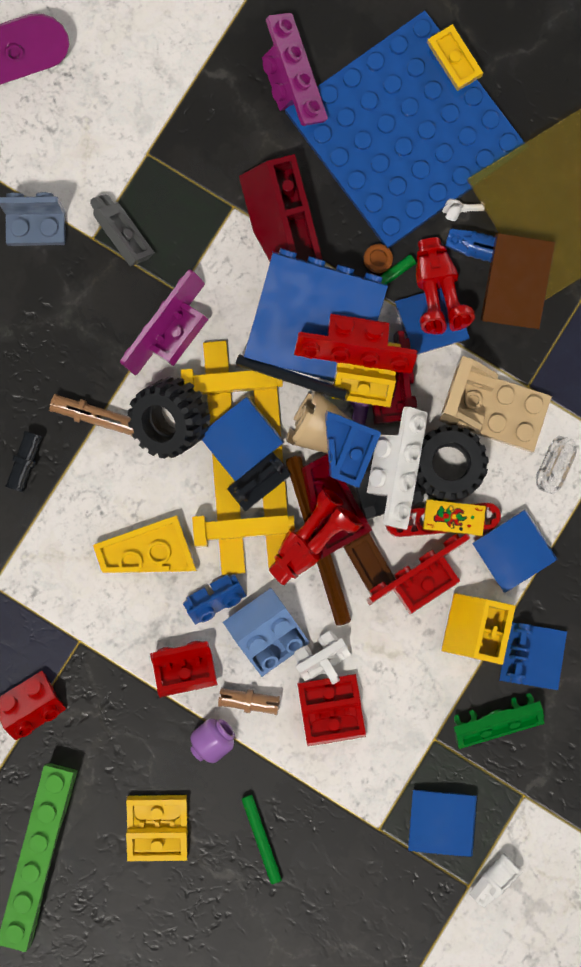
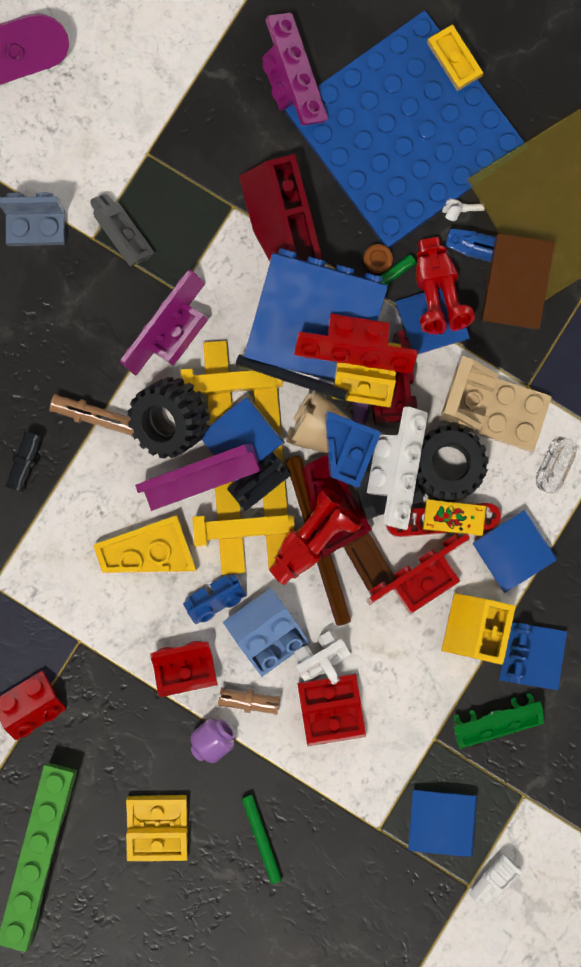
none -> magenta fence [135,443,262,511]

